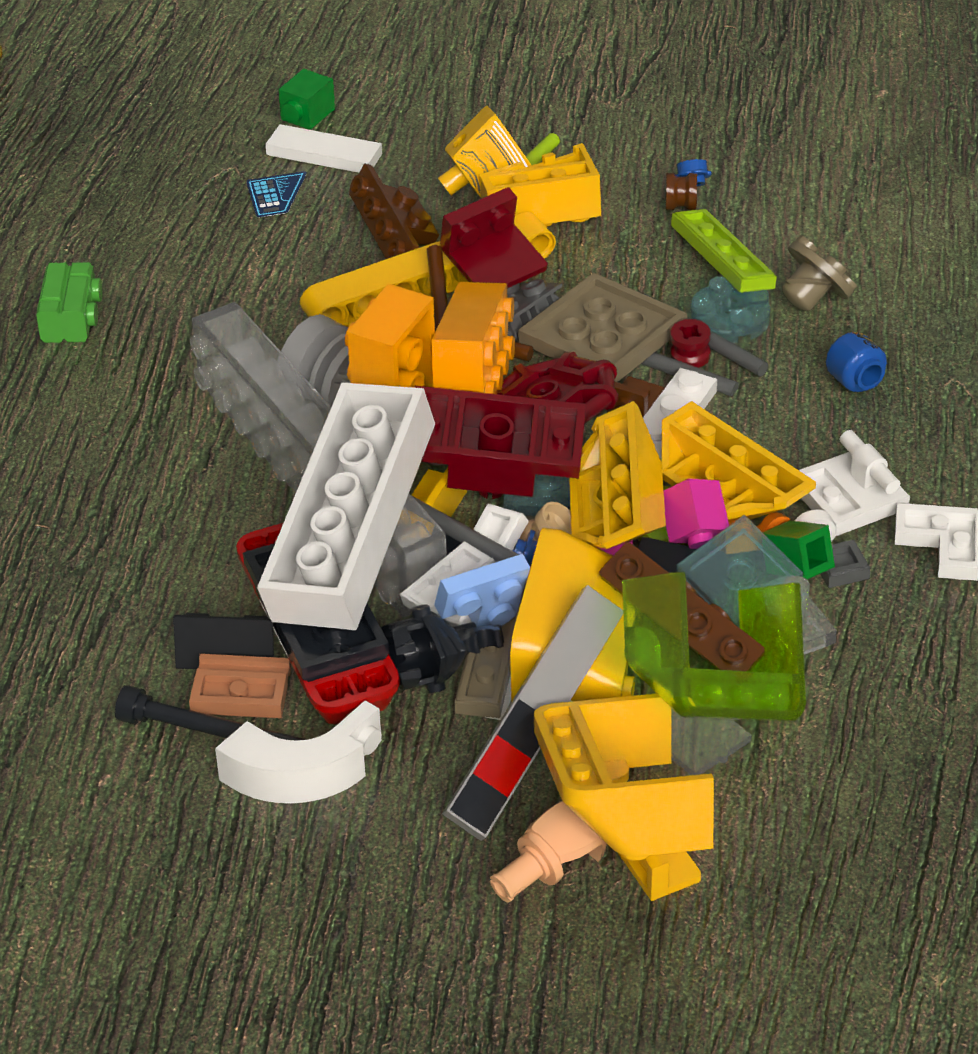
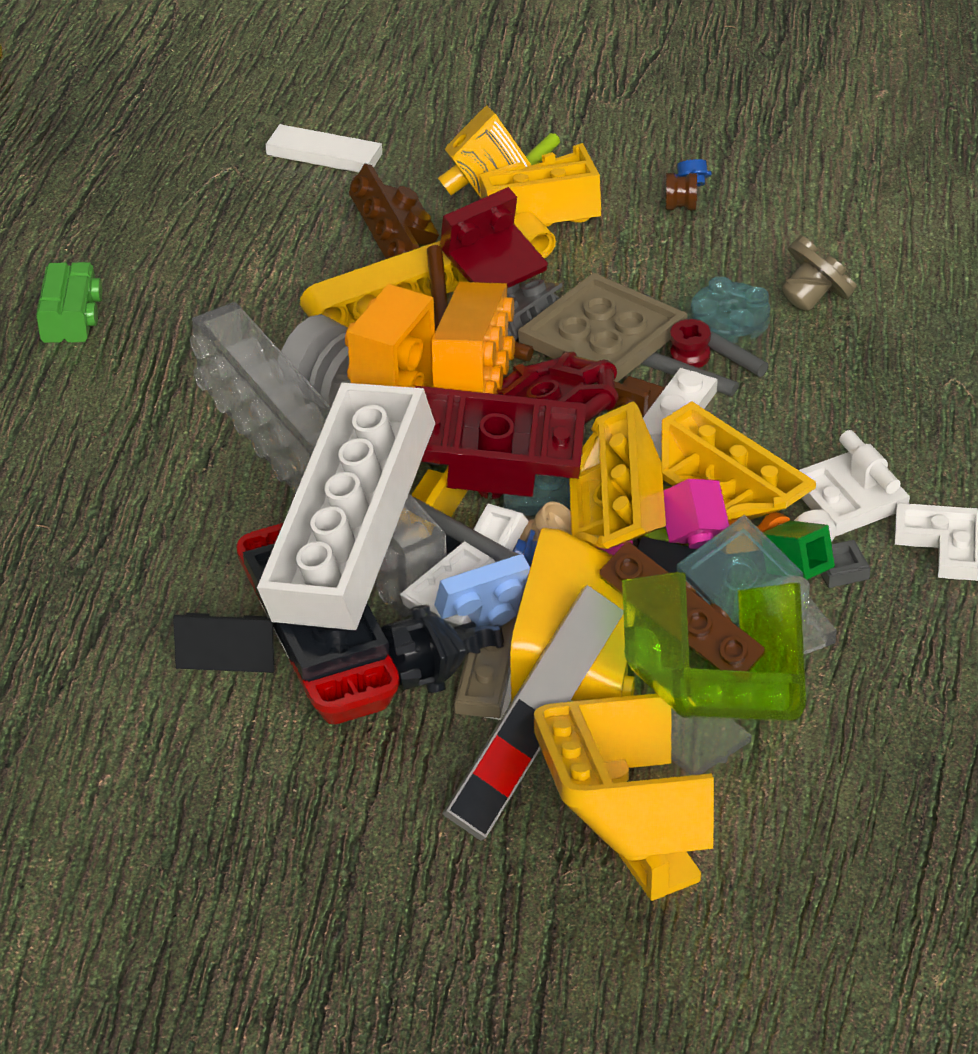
black piece [115,685,308,741] -> none
nougat plate [189,654,291,718] -> none
white arch [215,700,382,803] -> none
dark blue sticker [246,171,307,217] -> none
green brick [278,68,335,130] -> none
light nougat piece [490,801,606,903] -> none
lime tile [671,209,777,293] -> none
blue head [825,332,887,393] -> none

